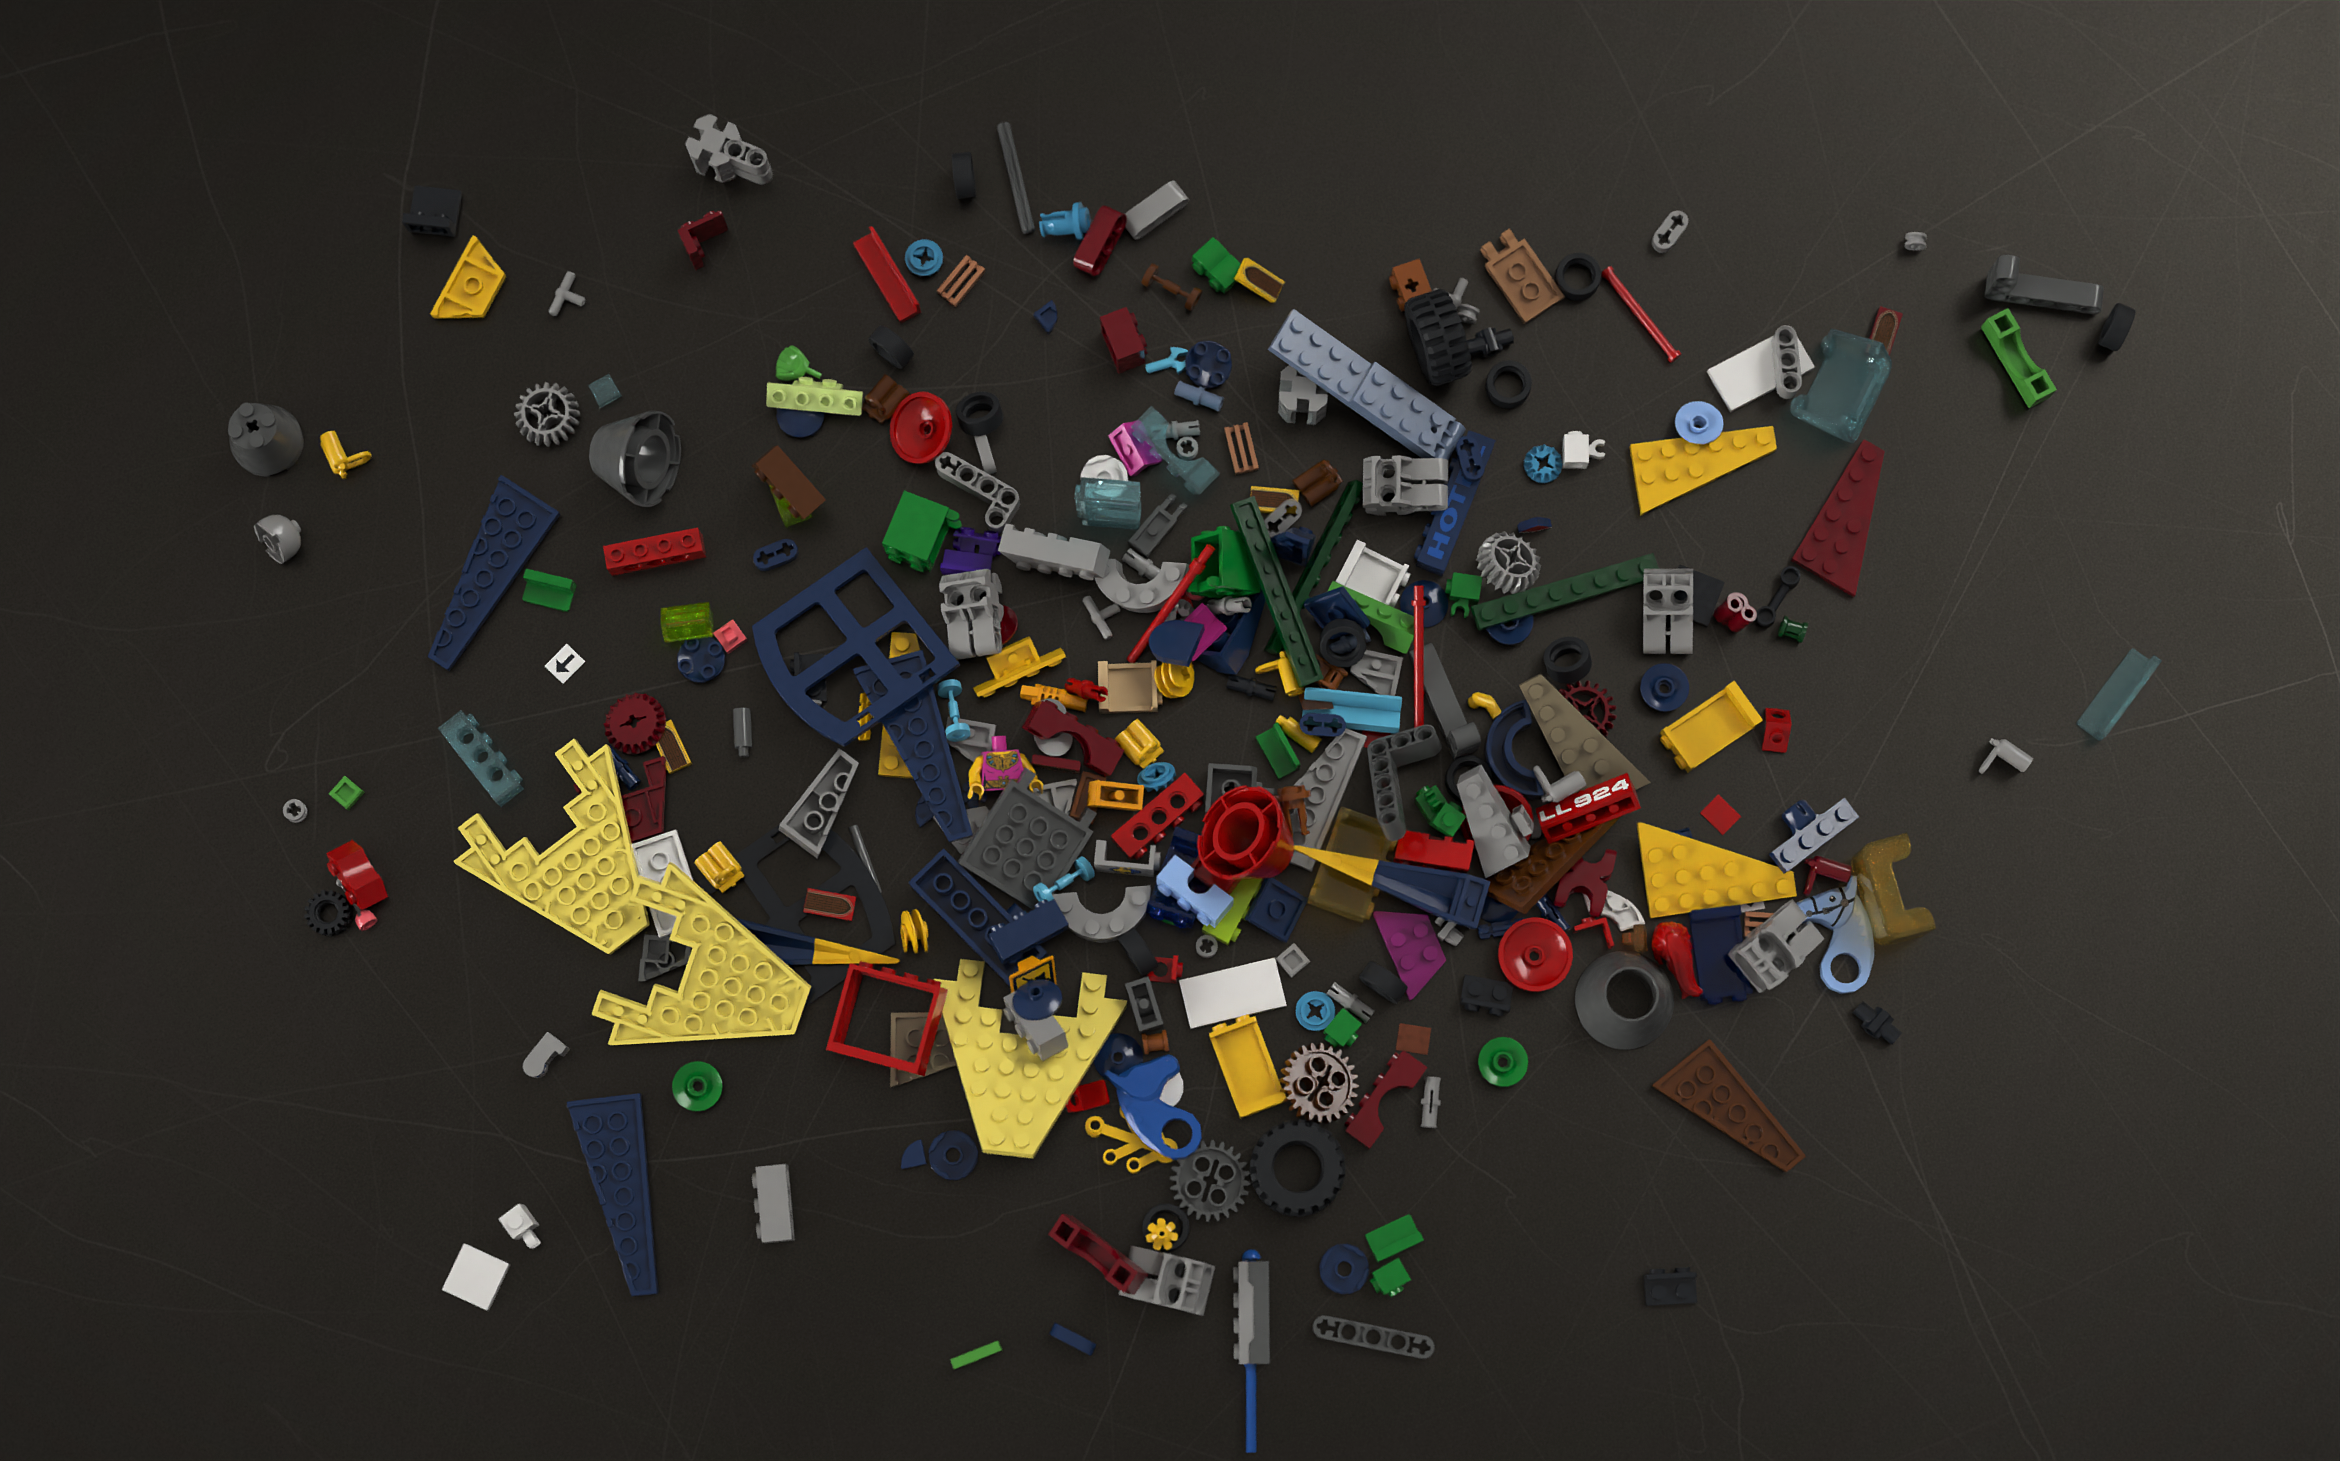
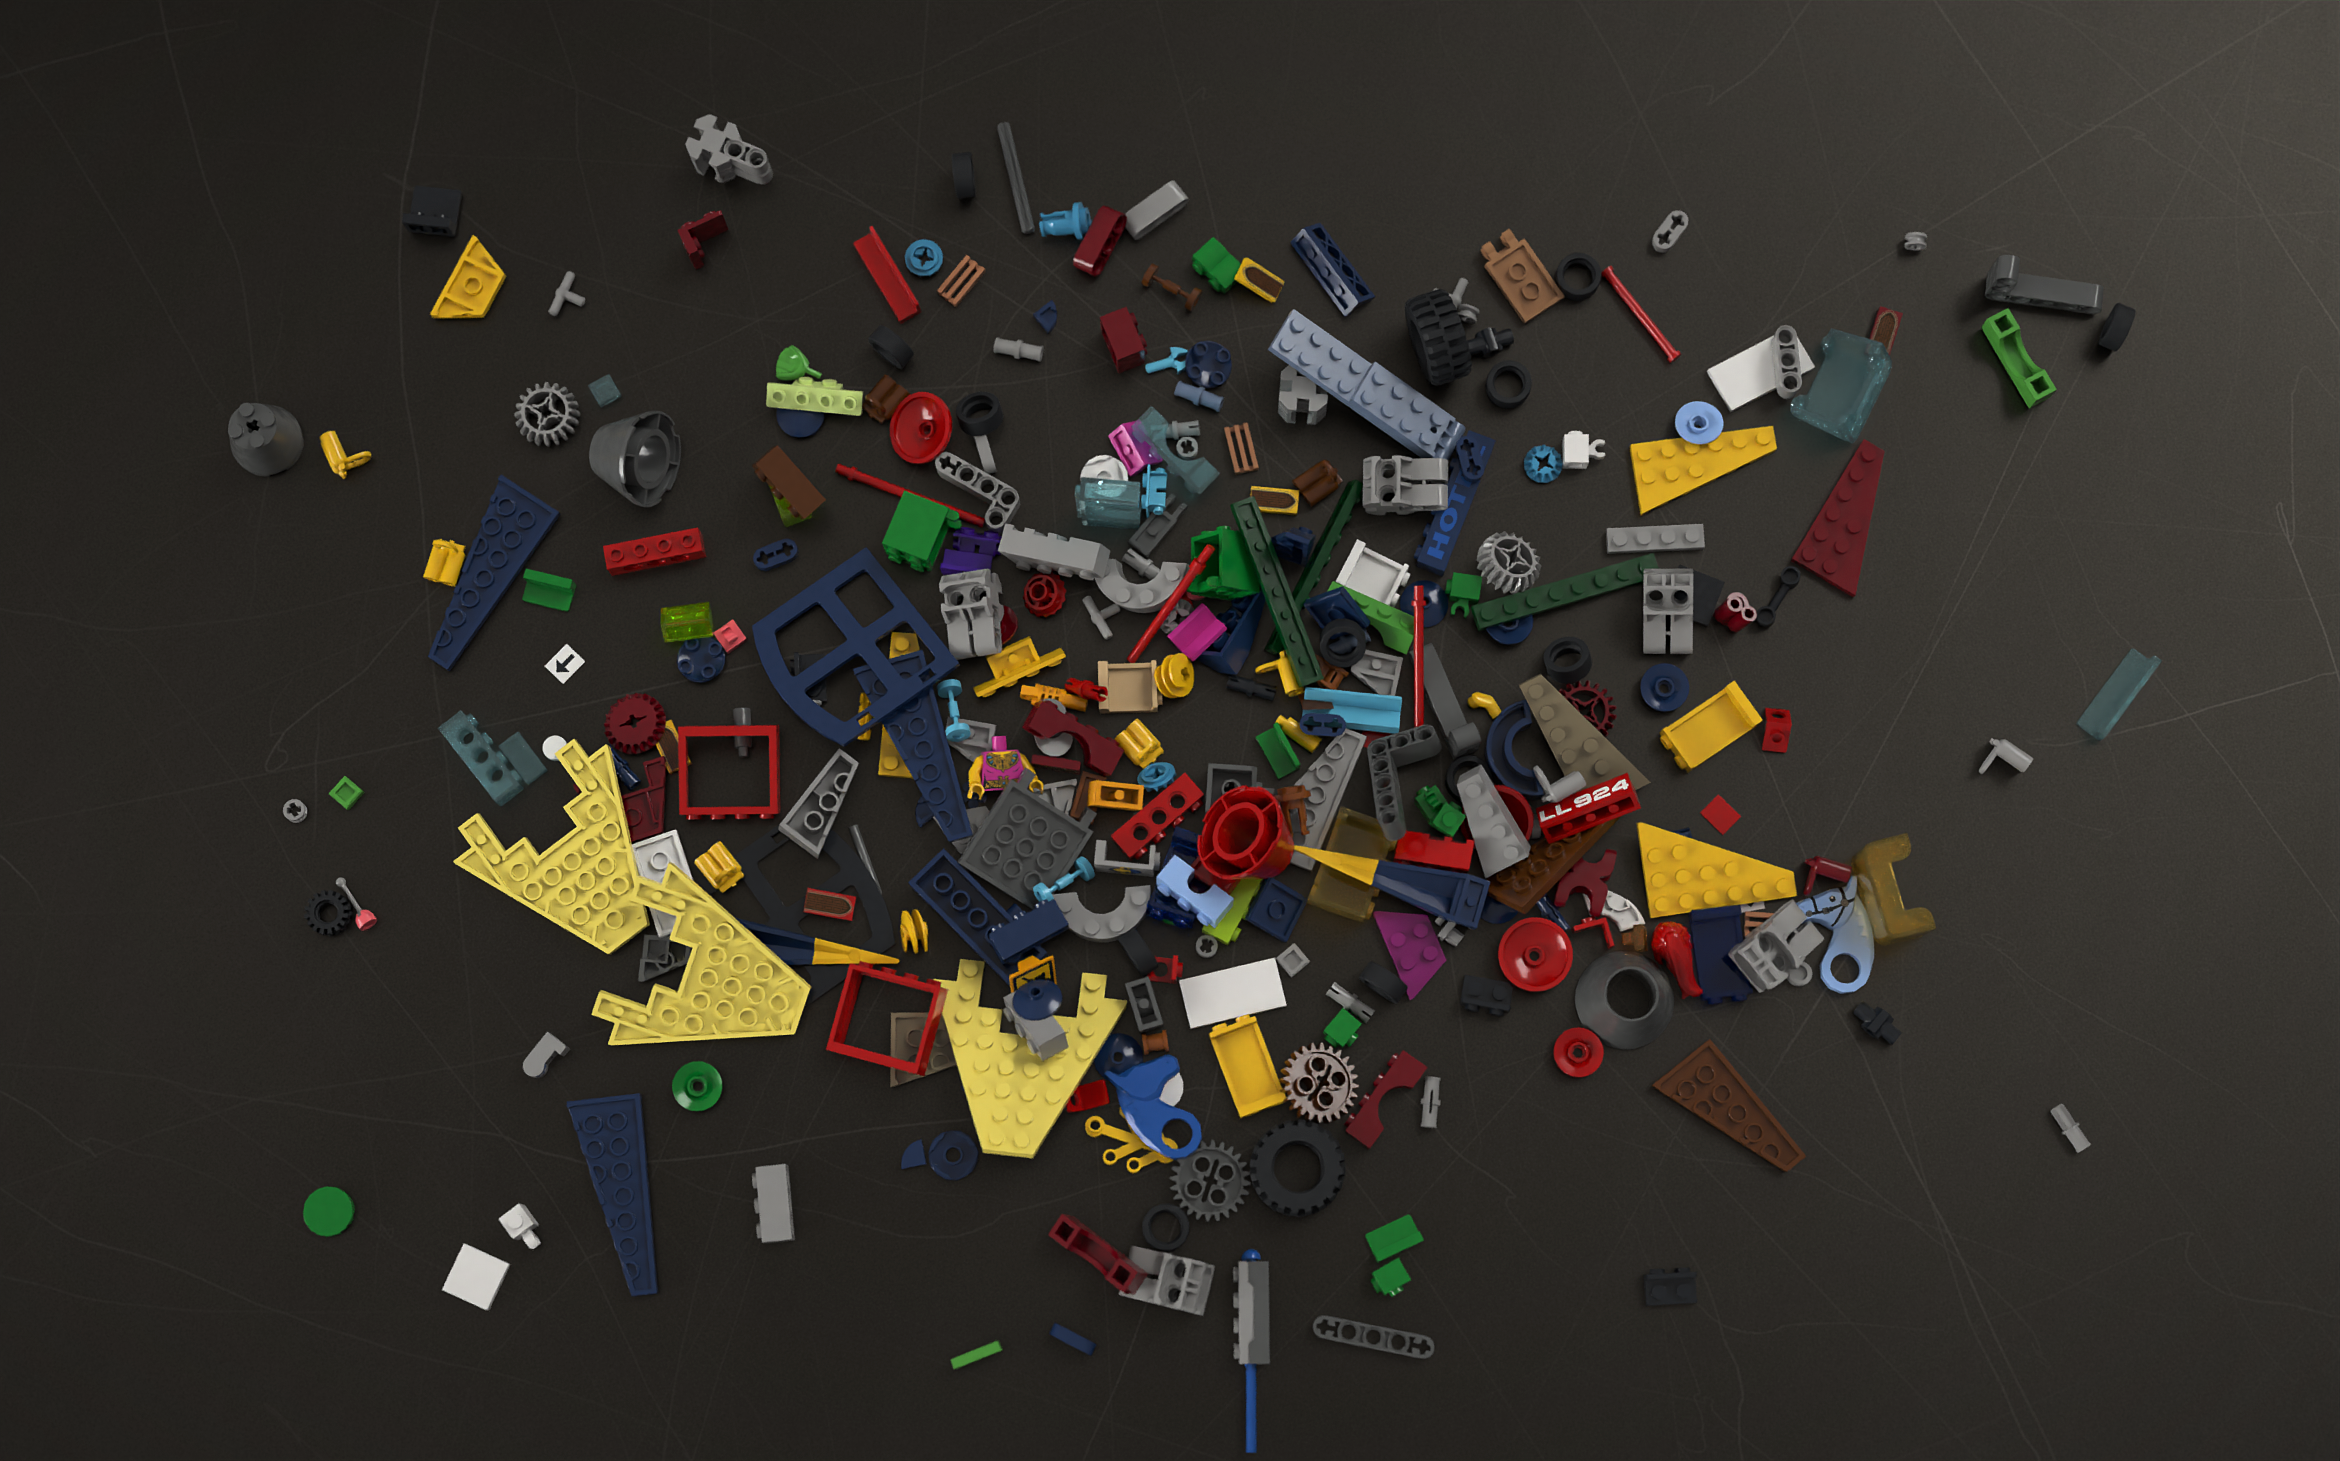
light grey cylinder [254,515,301,564] -> none
red brick [326,840,388,910] -> none
yellow plant [1146,1218,1178,1251] -> none
dark blue tile [1149,620,1205,667] -> none
light grey pin [1207,596,1252,616] -> none
light grey beam [1264,499,1302,537] -> none
dark azure gear [1296,991,1335,1031] -> none
dark blue tile [1319,1244,1370,1294] -> none
dark orange brick [1389,259,1431,312] -> none
copper sticker [1396,1023,1431,1055] -> none
dark blue axle [1478,918,1524,939] -> none
green dish [1478,1037,1528,1087] -> none
light grey plate [1511,804,1535,837] -> none
dark blue tile [1517,517,1552,533] -> none
plate [1769,797,1859,874] -> none
dark green bush [1778,615,1808,643] -> none
none -> green tile [303,1186,355,1237]
none -> yellow piece [423,539,465,586]
none -> clear light blue tile [499,732,548,785]
none -> white tile [543,736,567,761]
none -> red window [678,725,780,819]
none -> red bar [835,464,985,528]
none -> light grey pin [994,337,1044,361]
none -> red piece [1023,571,1067,617]
none -> medium azure hinge [1141,464,1167,518]
none -> dark blue fence [1290,223,1375,317]
none -> red dish [1554,1027,1604,1077]
none -> light grey plate [1606,524,1705,554]
none -> light grey tile [1787,962,1812,986]
none -> light grey axle [2051,1104,2091,1153]

